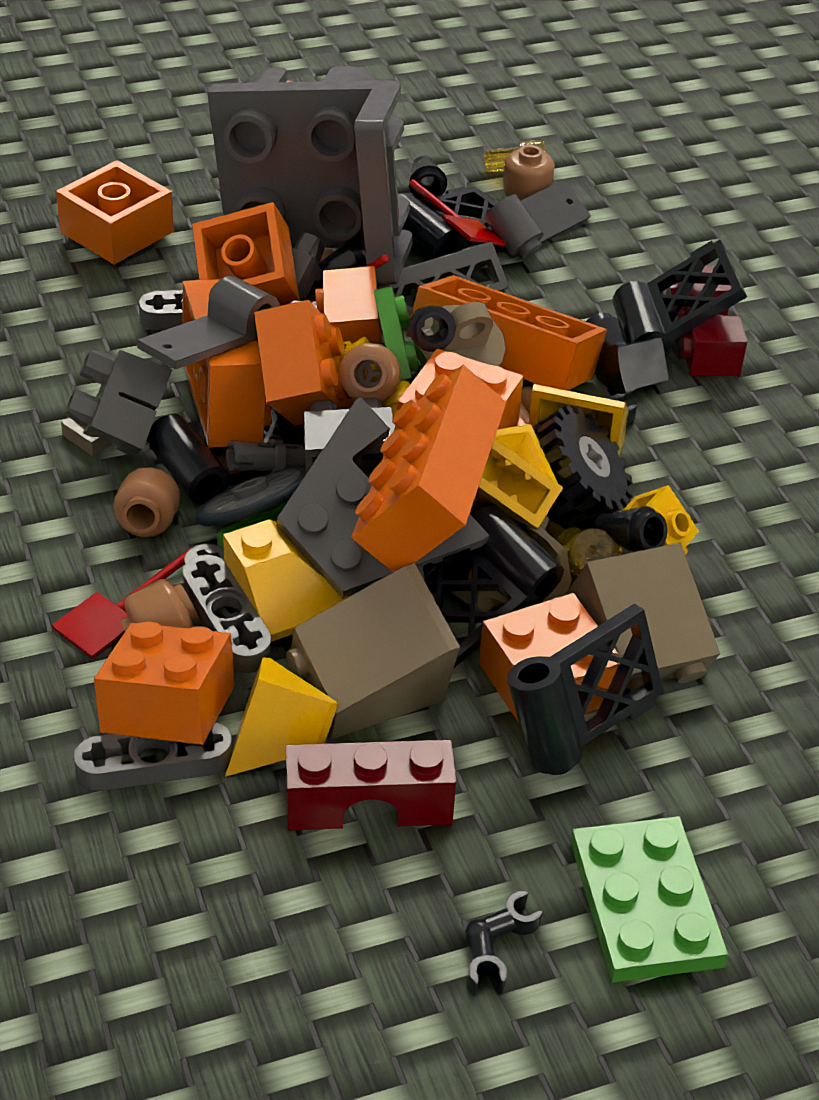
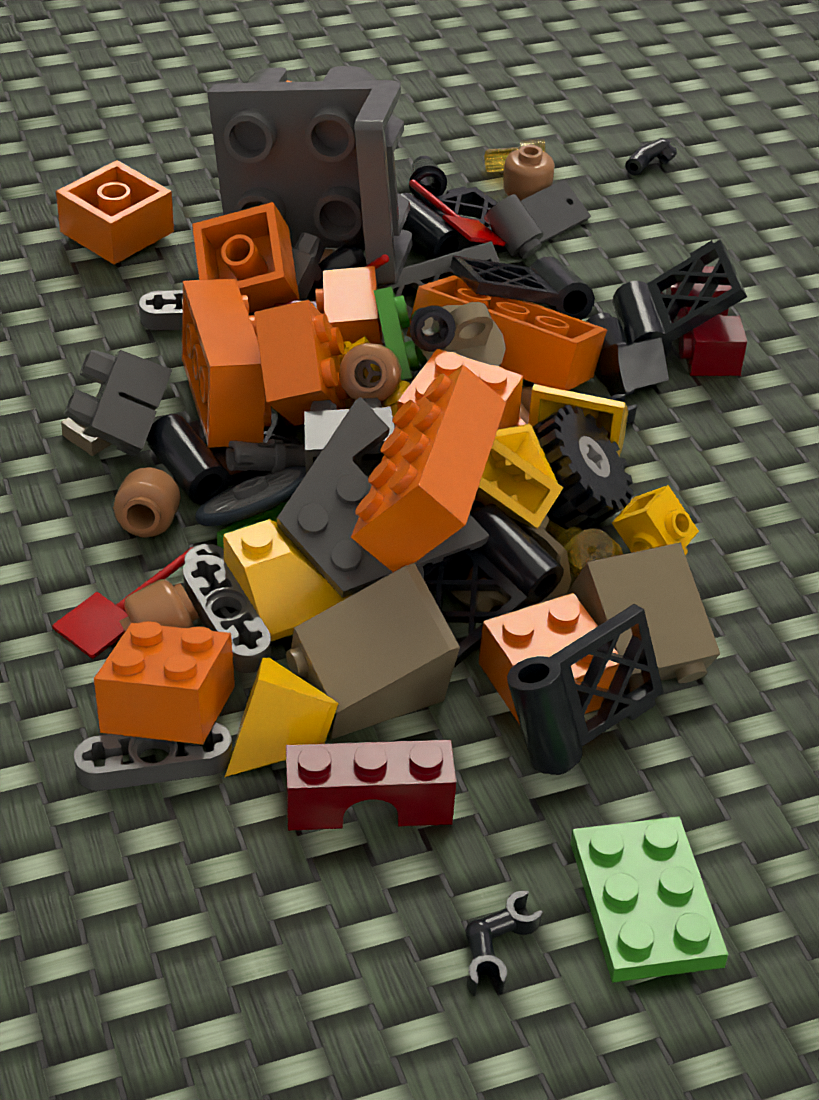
dark grey door [137,275,280,369] -> none
black cone [594,506,668,552] -> none
none -> black piece [450,255,595,320]
none -> black arm [625,138,677,176]

